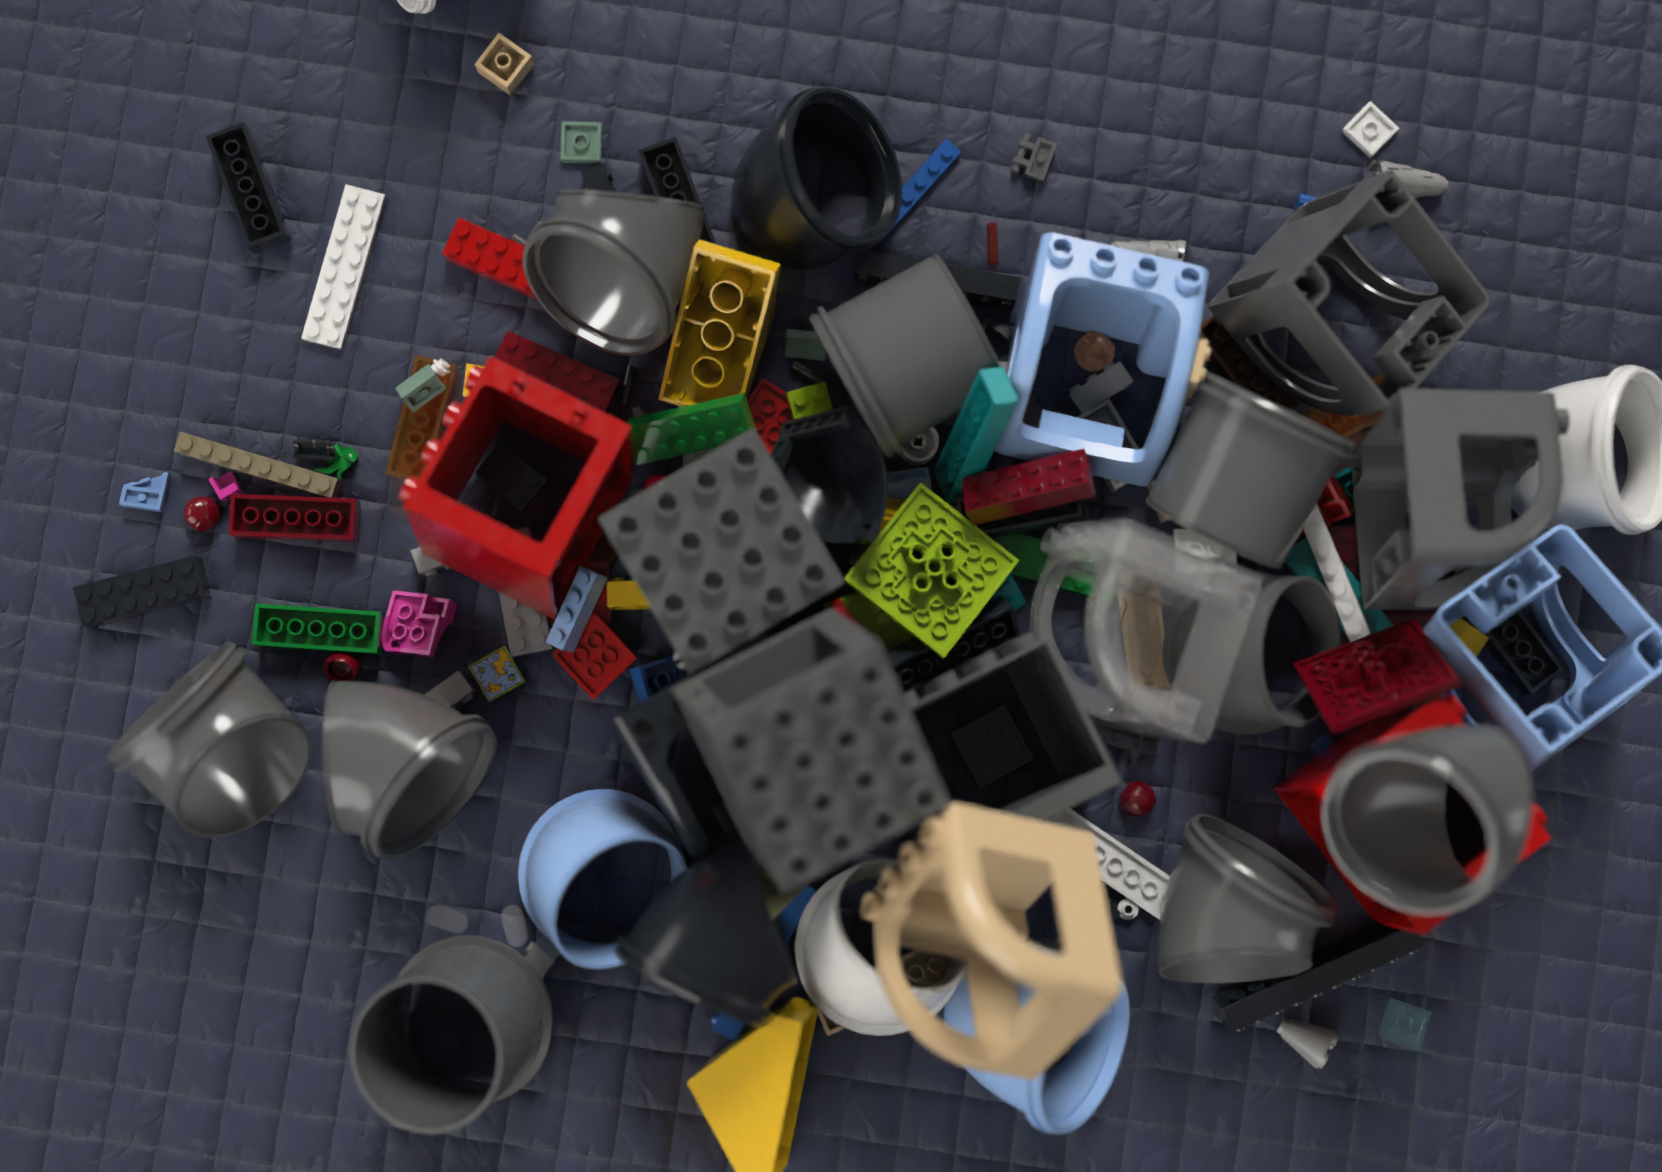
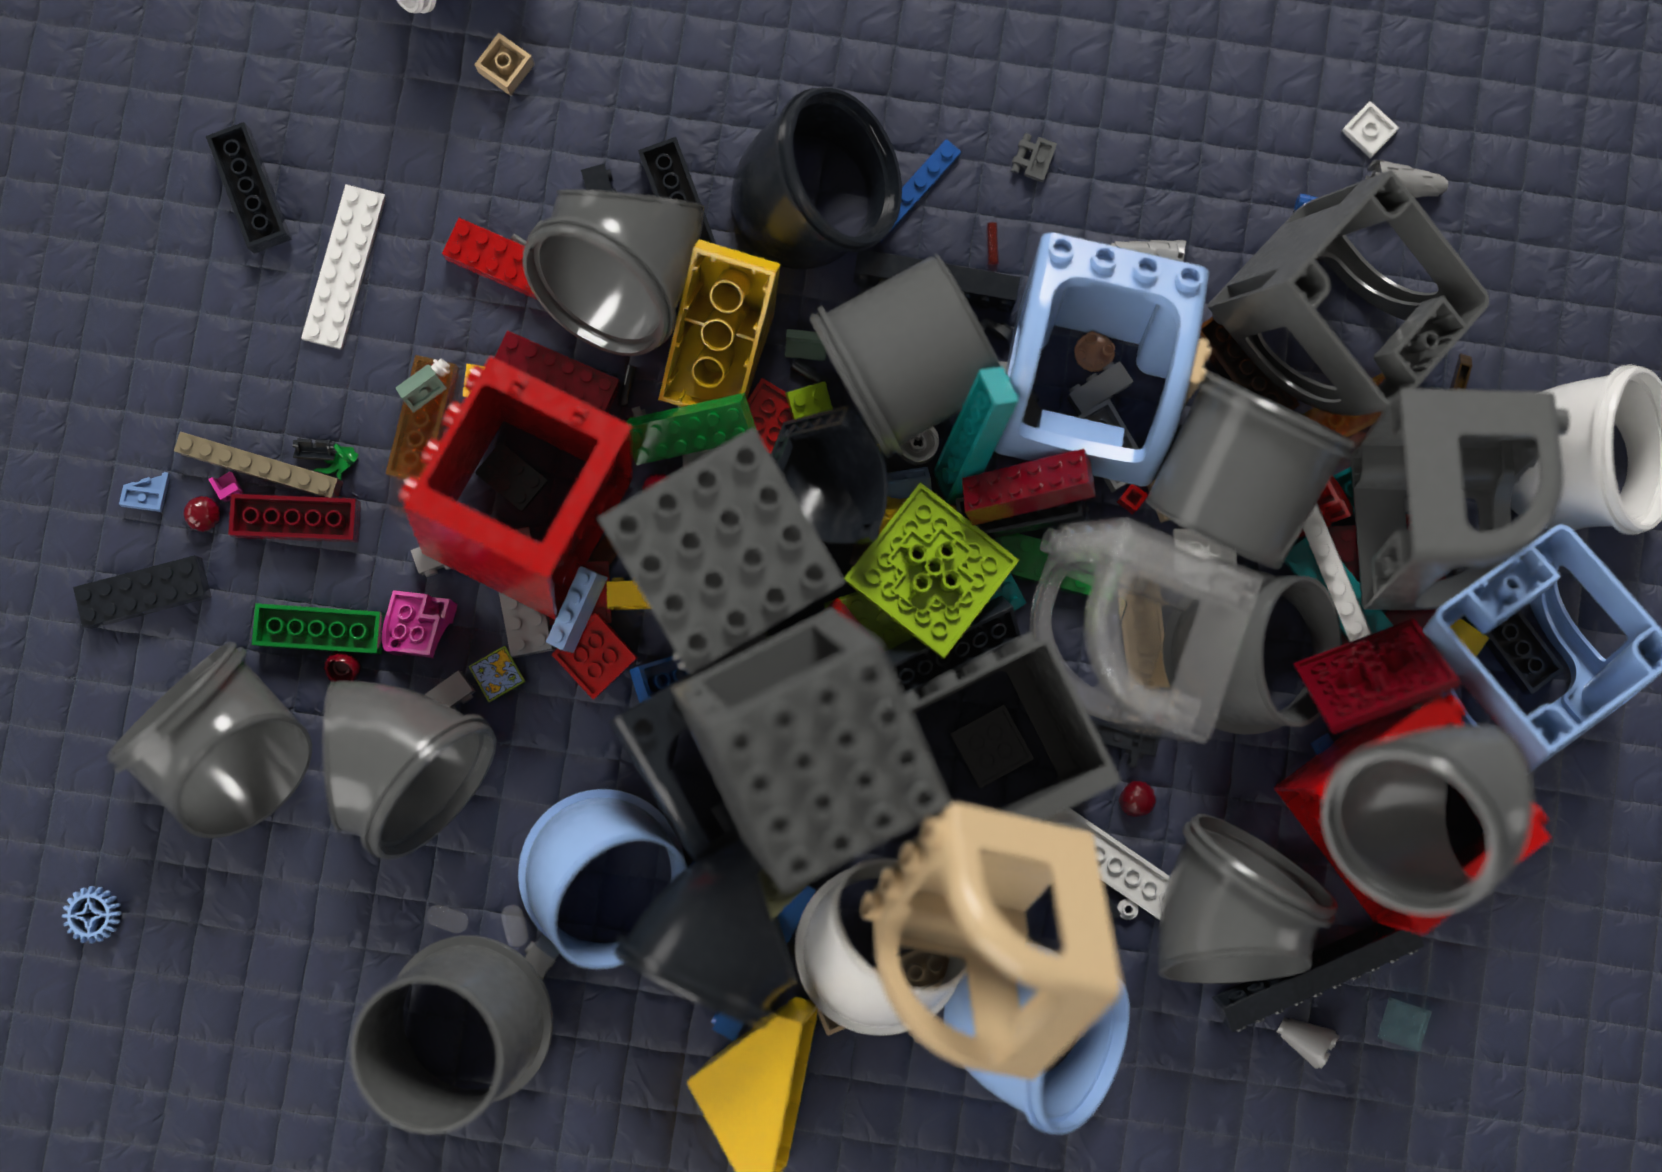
sand green tile [560,121,603,164] -> none
none -> light blue gear [62,886,122,944]
none -> red brick [1117,484,1148,514]
none -> dark brown piece [1449,353,1472,390]

